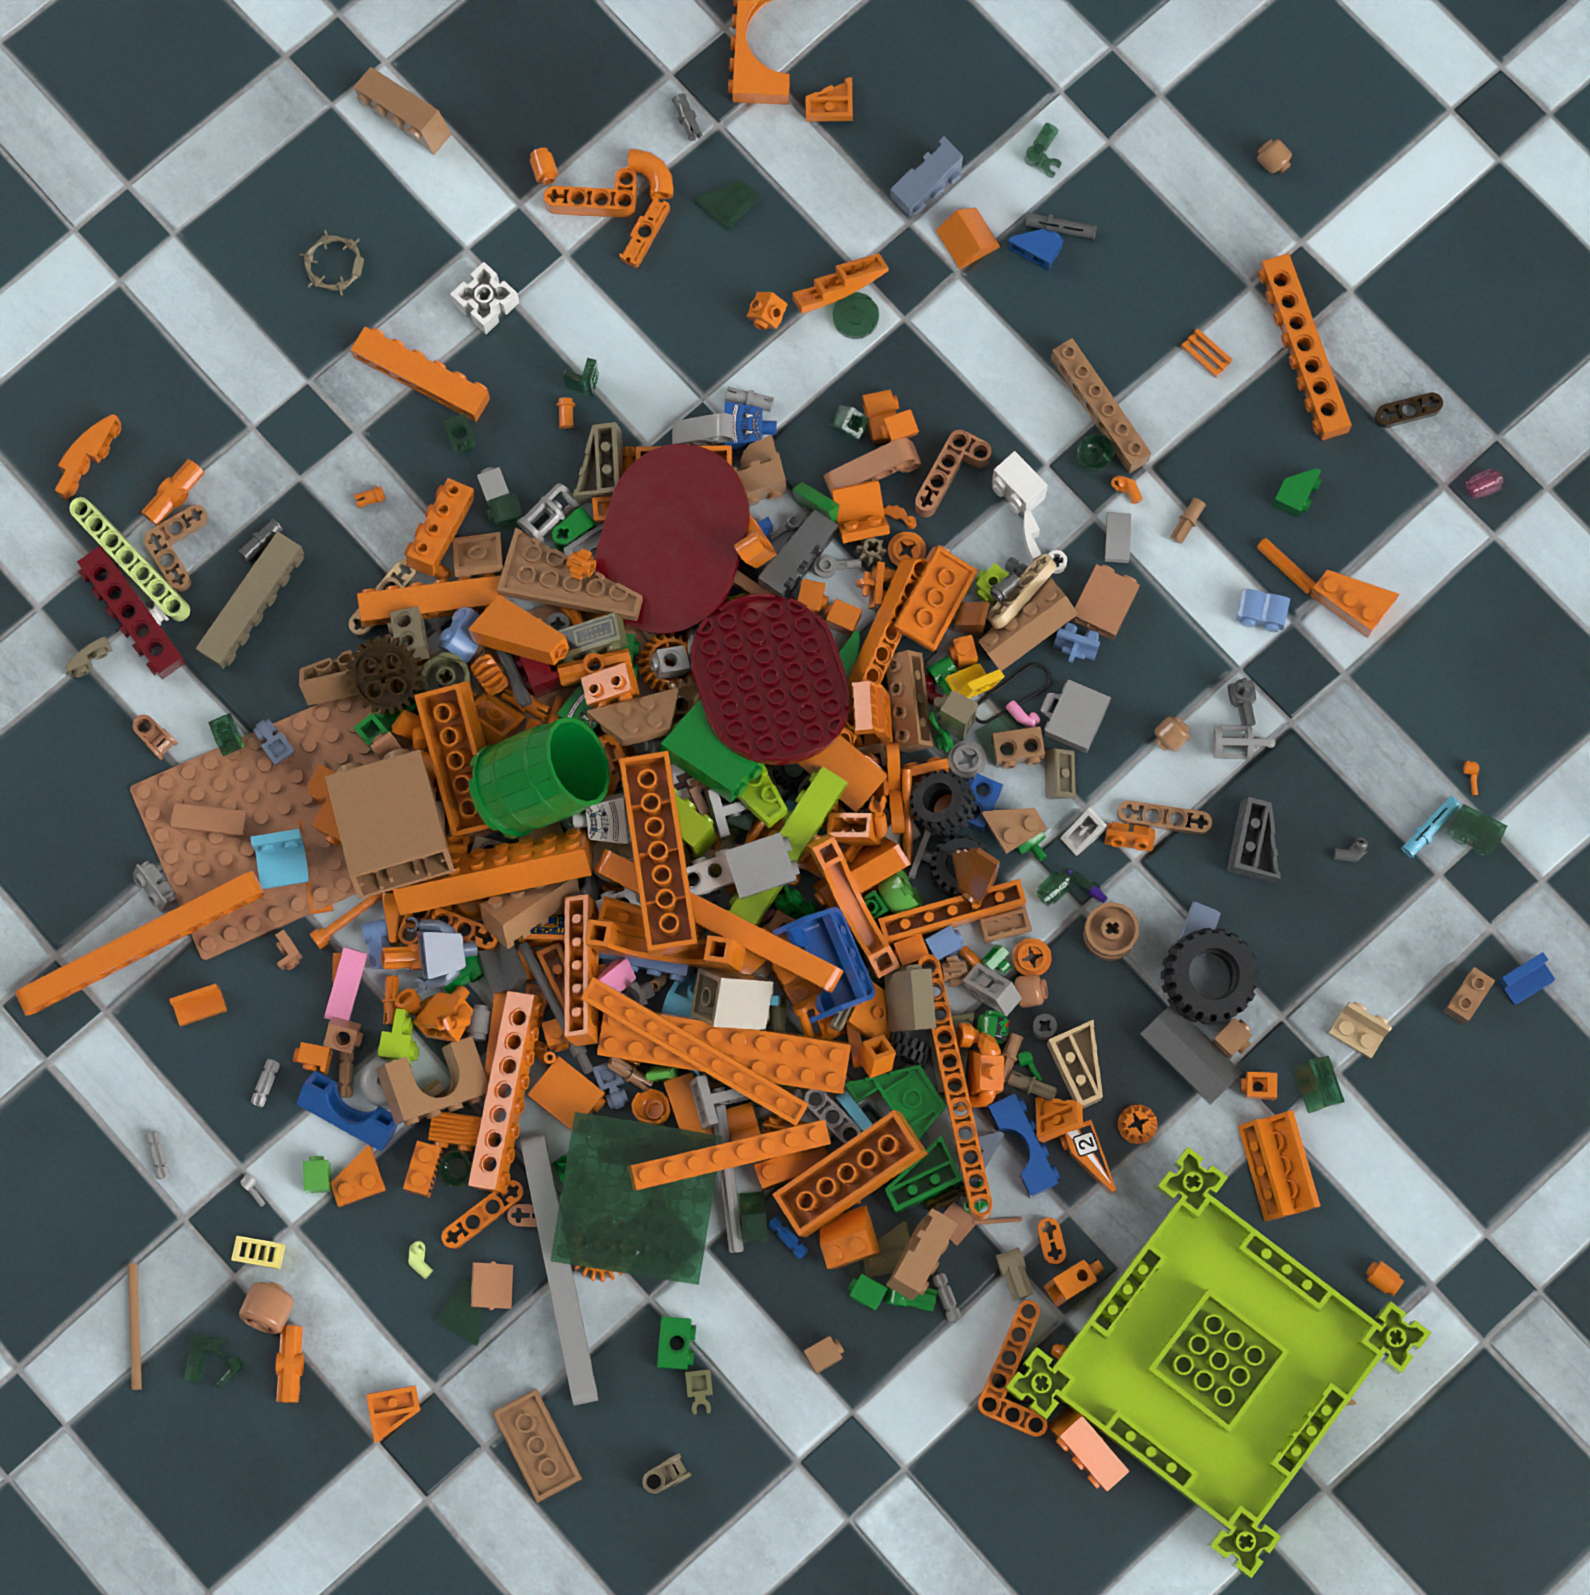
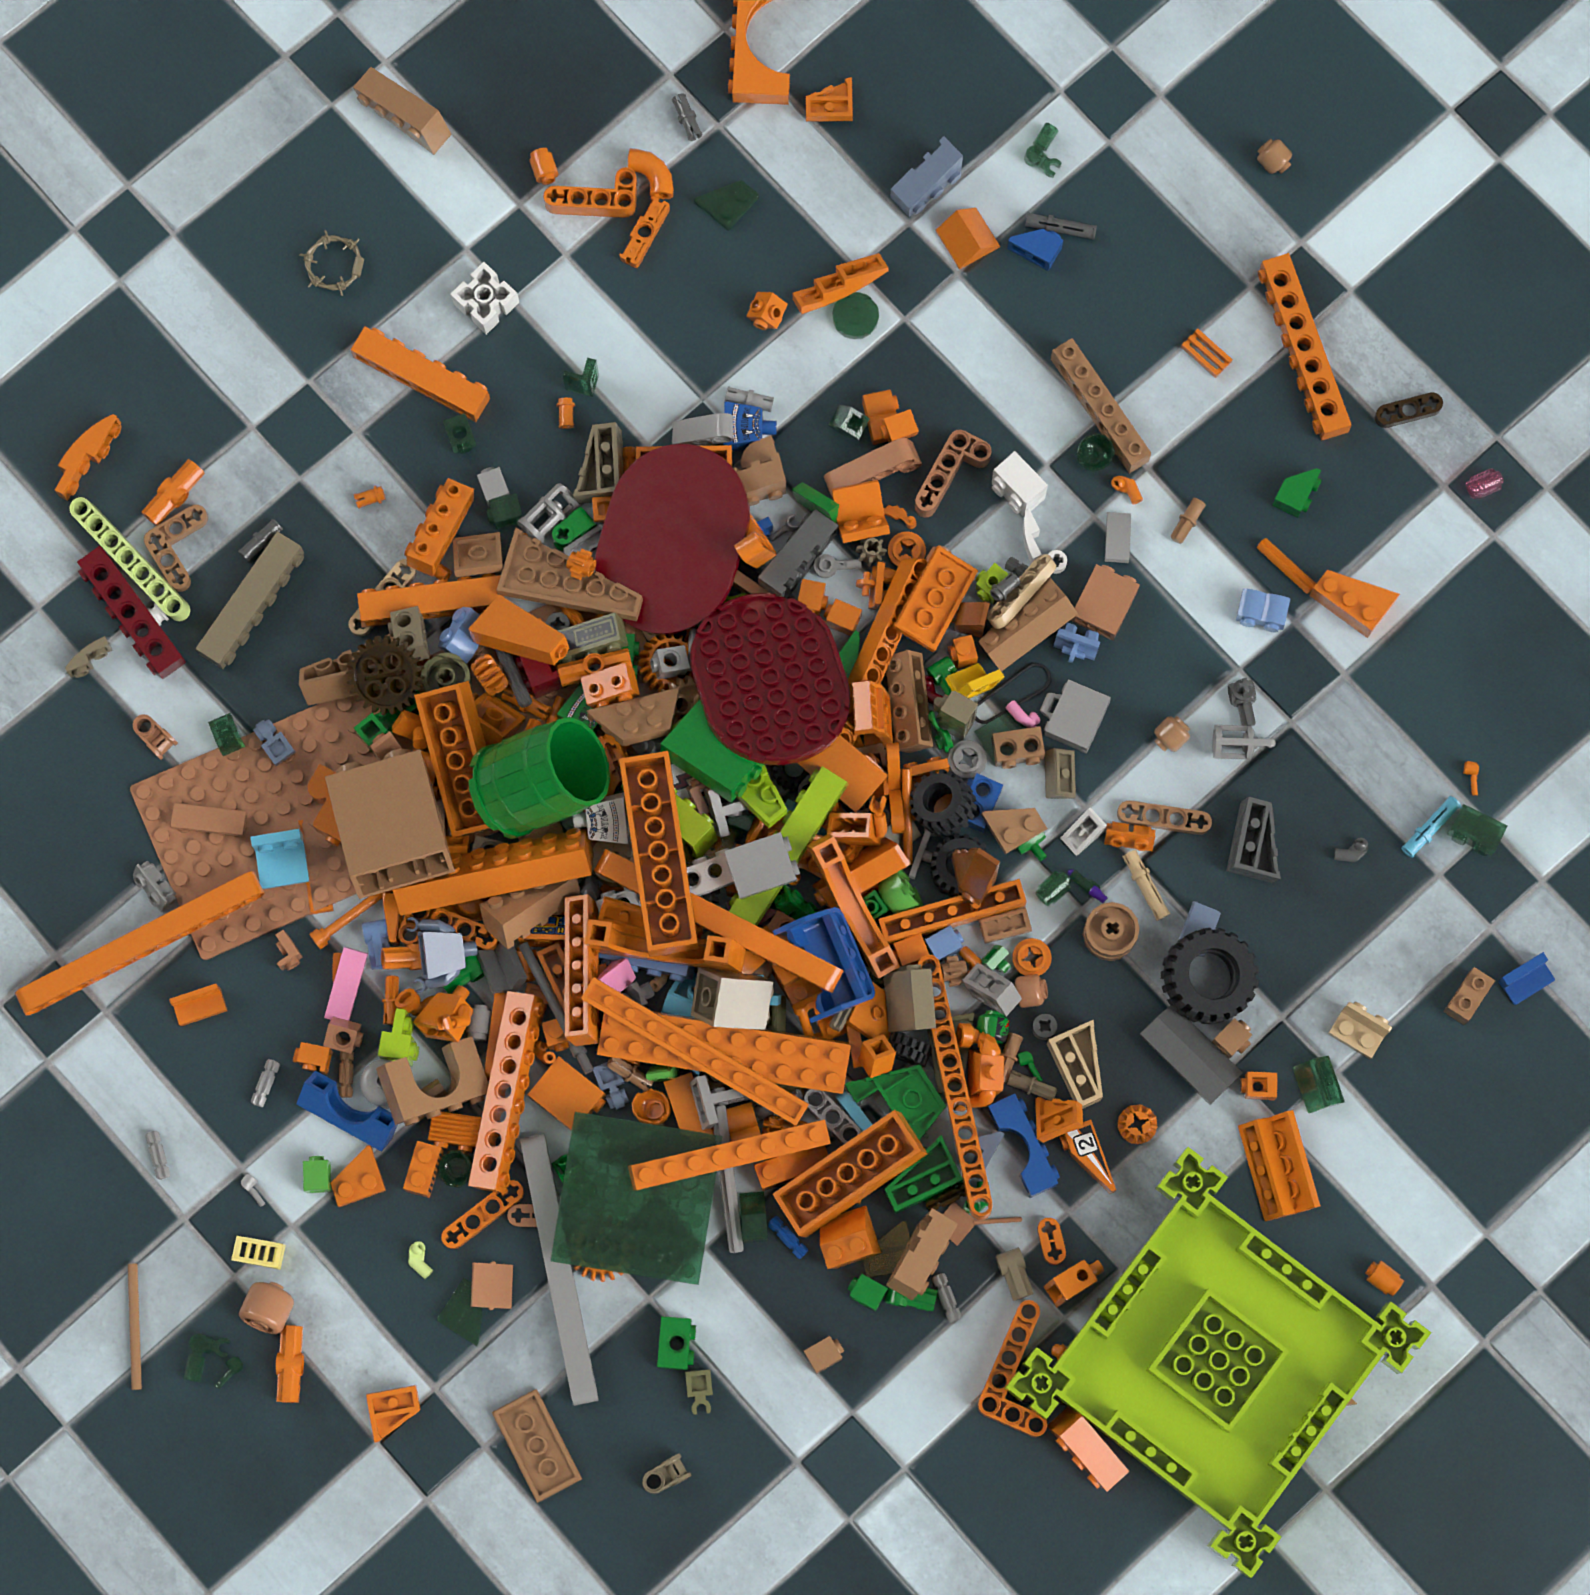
none -> tan pin [1122,849,1171,921]

